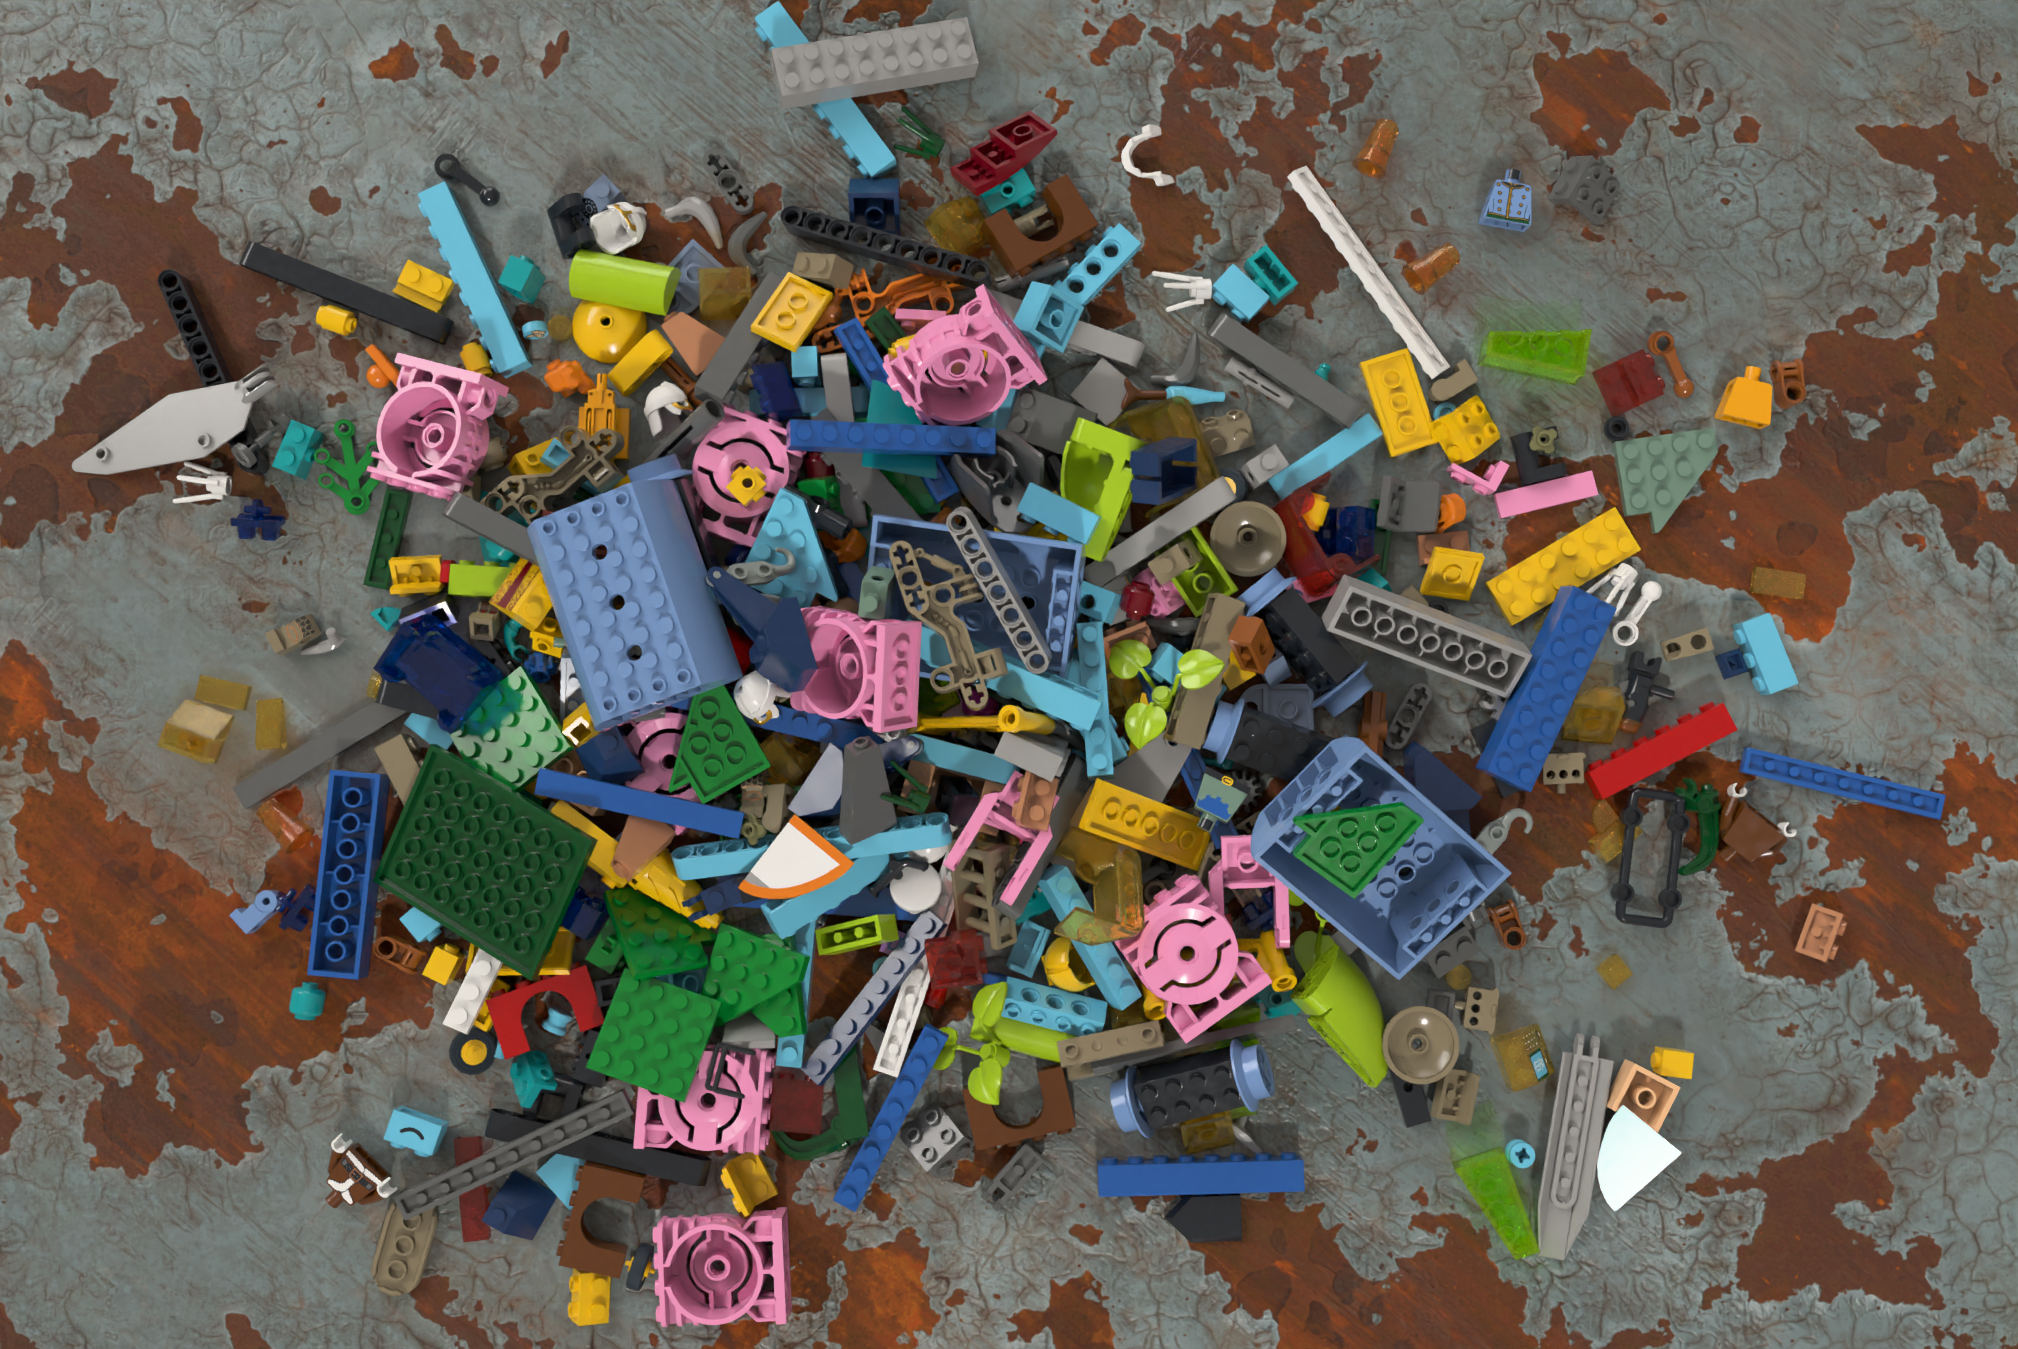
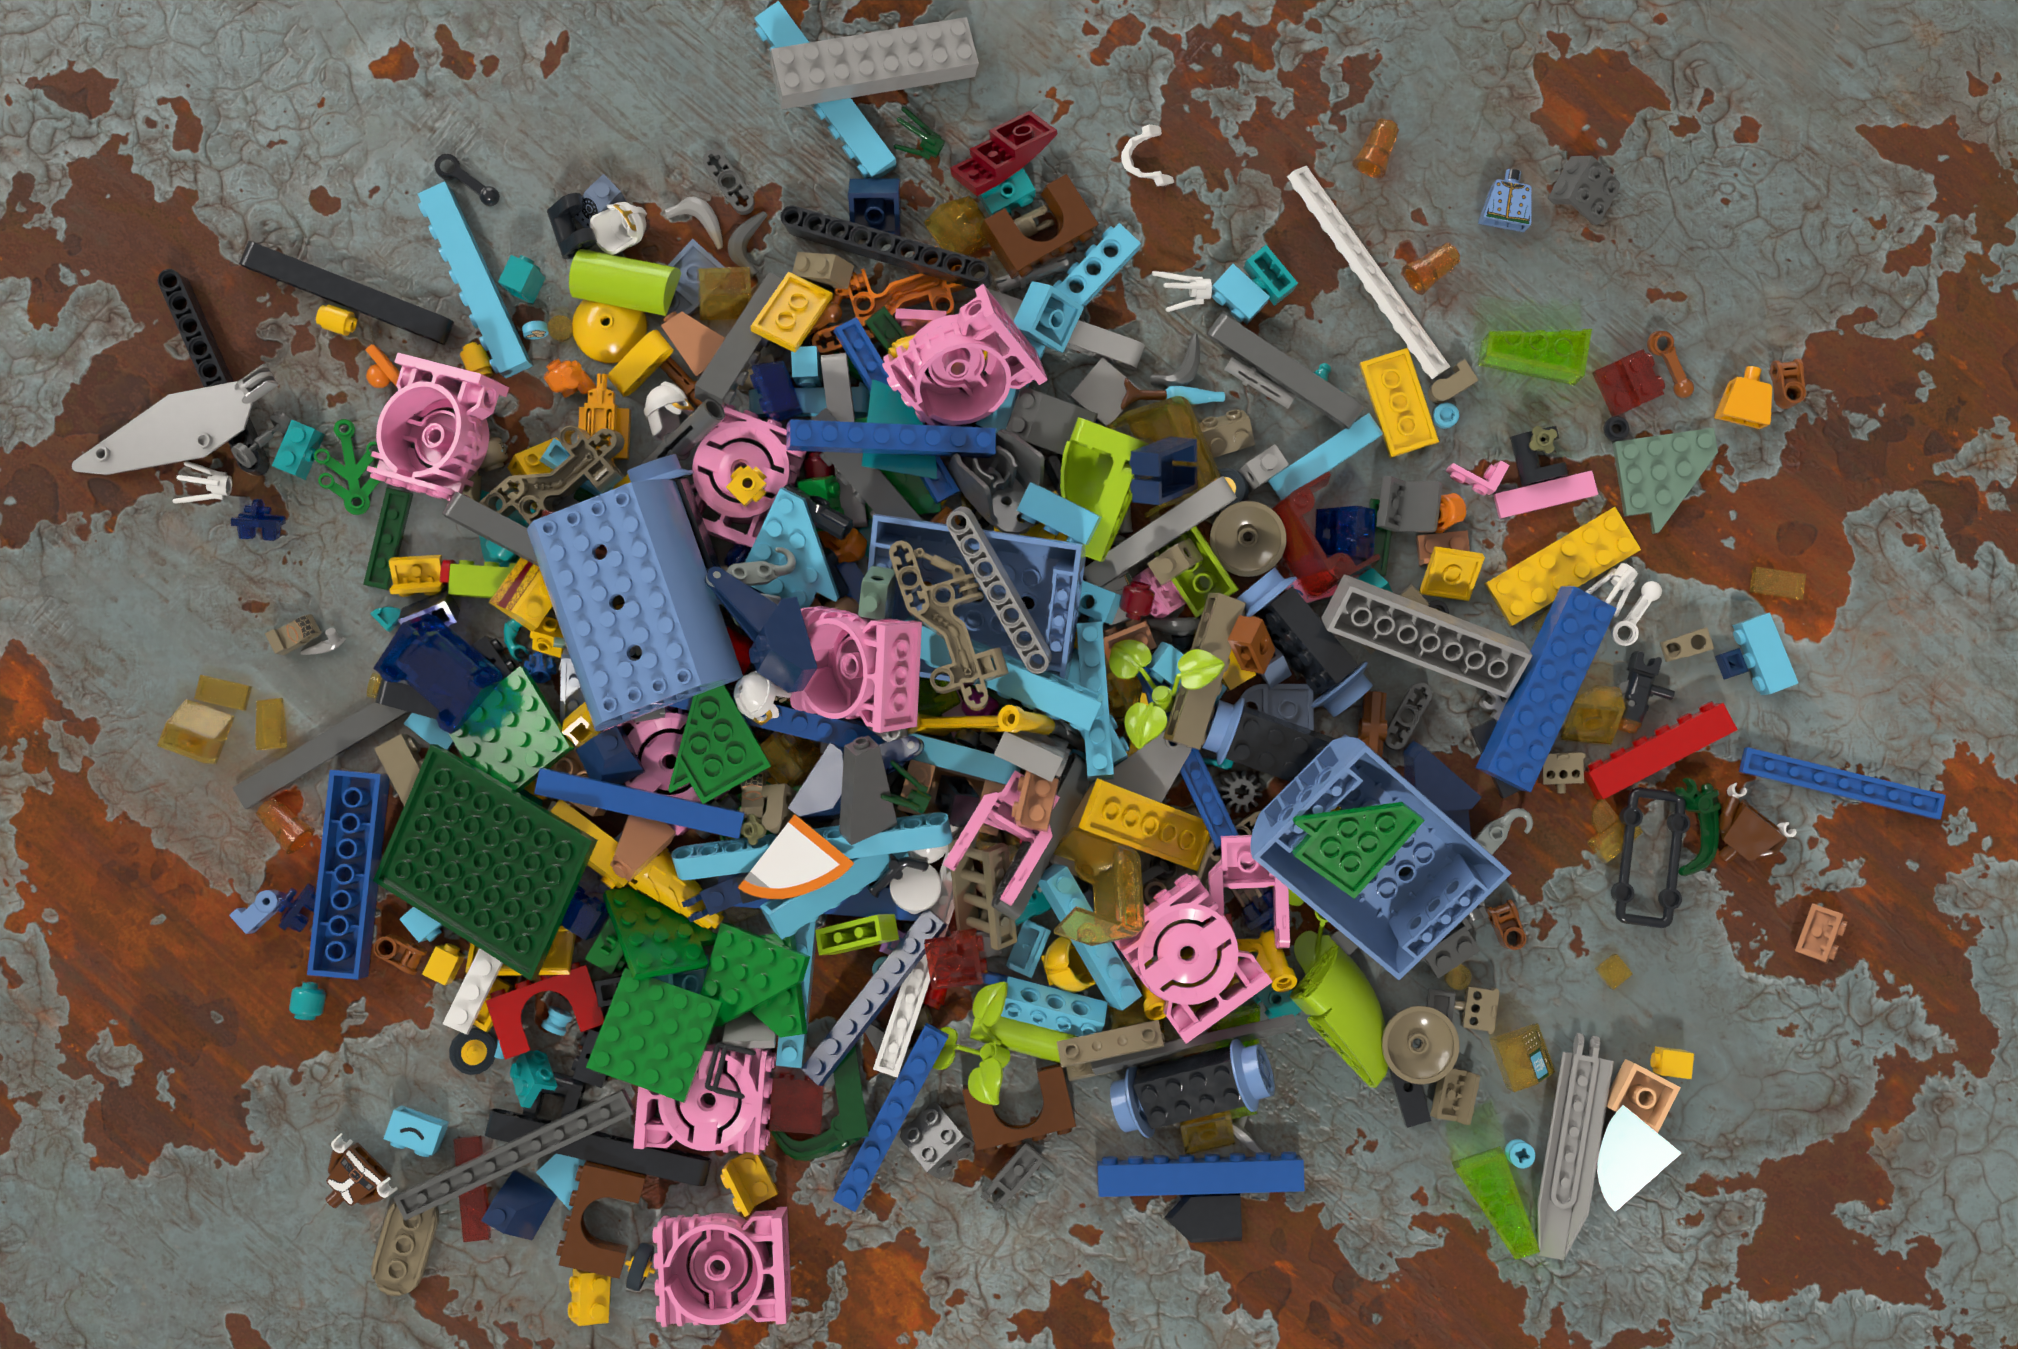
yellow plate [392,260,455,314] -> none
dark tan leg [469,601,504,641] -> none
torso [1194,767,1251,833] -> none
yellow brick [1298,493,1330,531] -> none
yellow bracket [1429,395,1500,465] -> none

